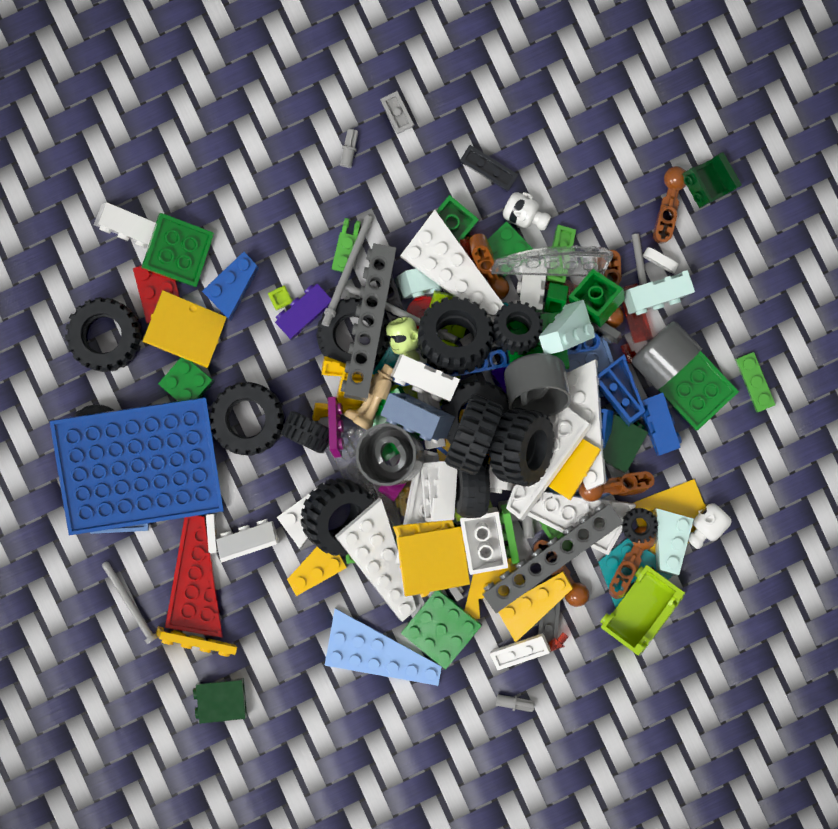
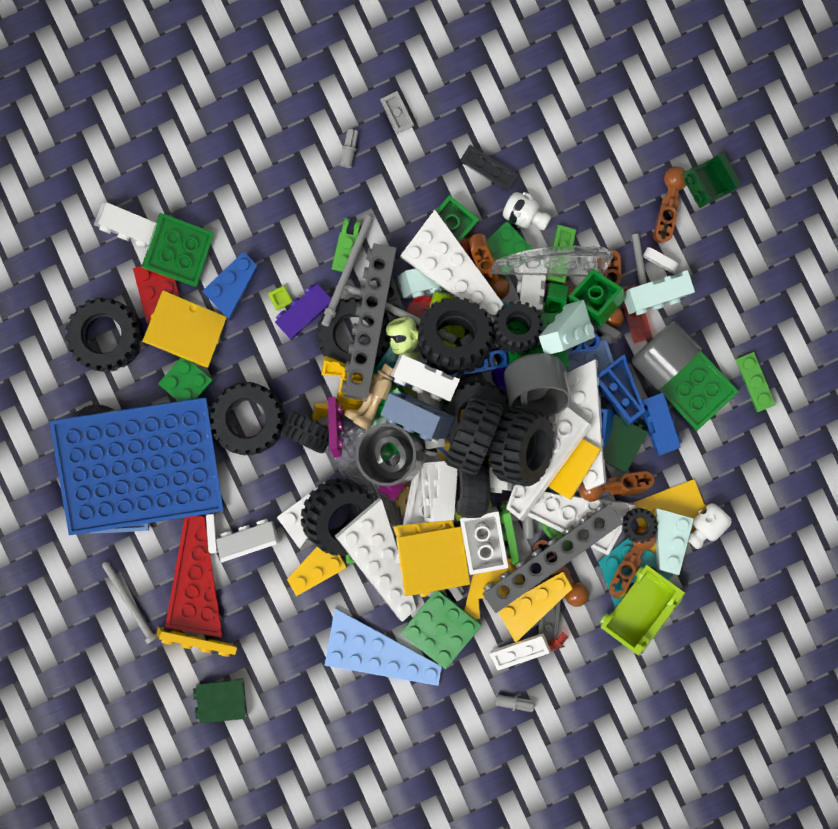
clear red bar [620,343,637,364] -> none

